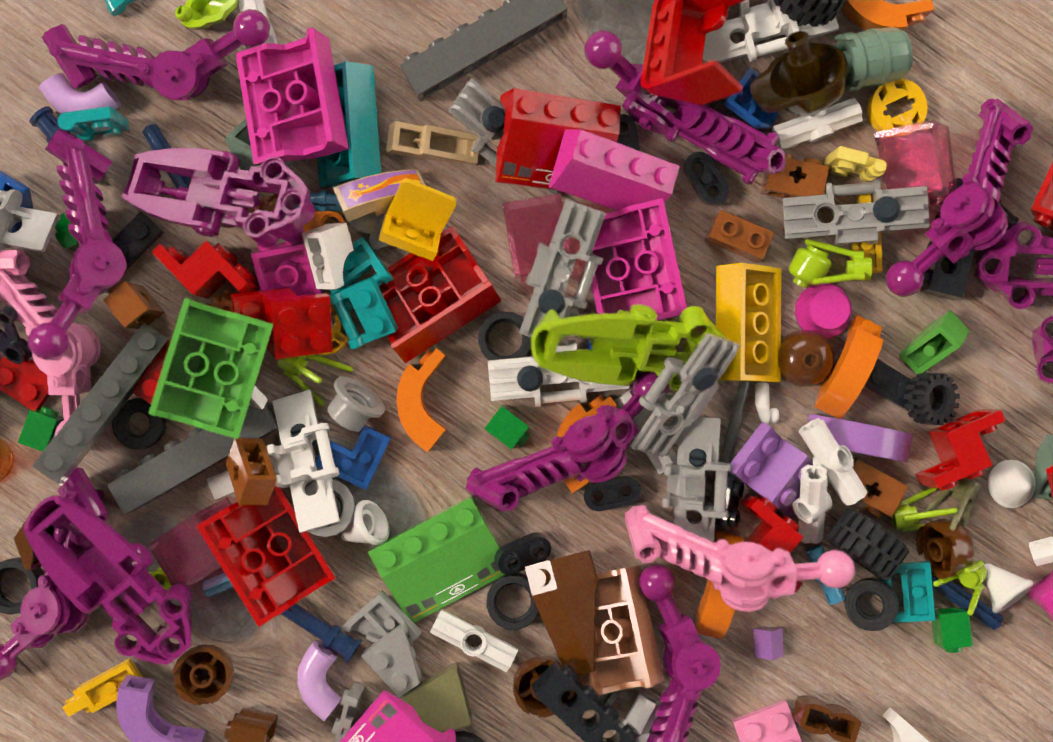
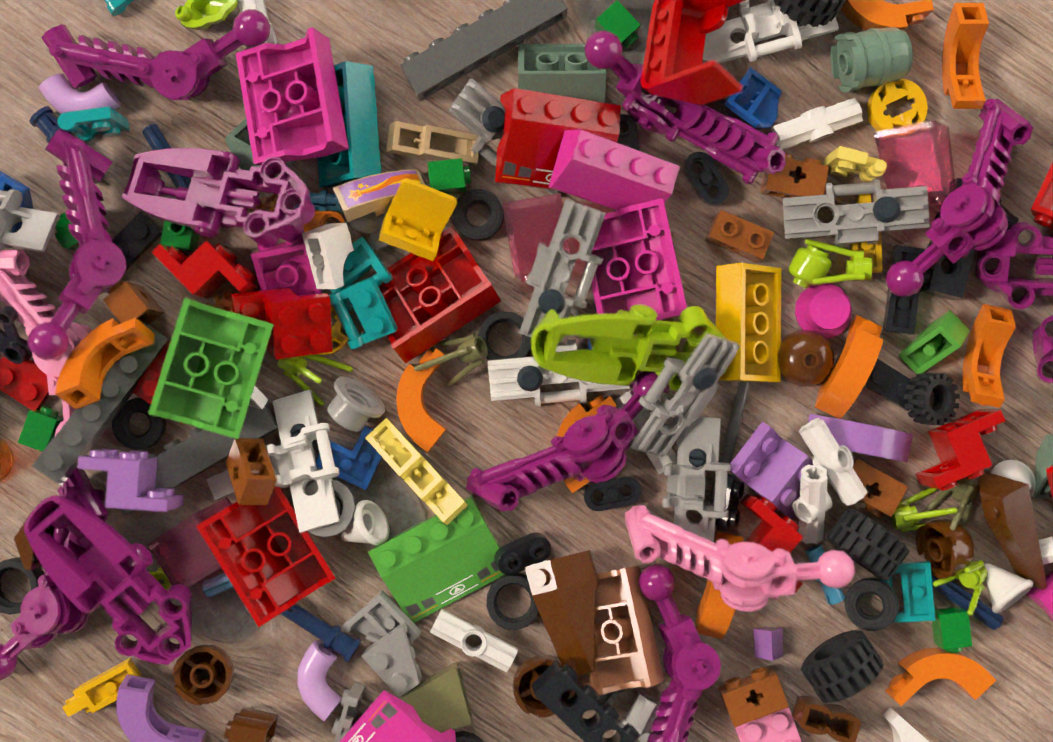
green brick [484,406,530,450] -> none
dark brown piece [750,31,848,116] -> none
white arm [755,382,779,425] -> none
none -> orange arch [55,318,155,409]
none -> medium lavender bracket [78,448,184,512]
none -> green brick [160,221,200,252]
none -> light yellow slope [365,418,468,525]
none -> olive plant [414,334,488,387]
none -> green brick [427,158,471,194]
none -> black tyre [452,189,504,241]
none -> sand green slope [518,44,606,103]
none -> green brick [594,0,641,49]
none -> dark orange brick [718,667,789,727]
none -> black tyre [801,630,884,703]
none -> black plate [882,245,925,335]
none -> orange arch [885,648,997,706]
none -> orange arch [942,3,989,109]
none -> orange arch [962,304,1016,408]
none -> reddish brown wedge [979,471,1047,590]

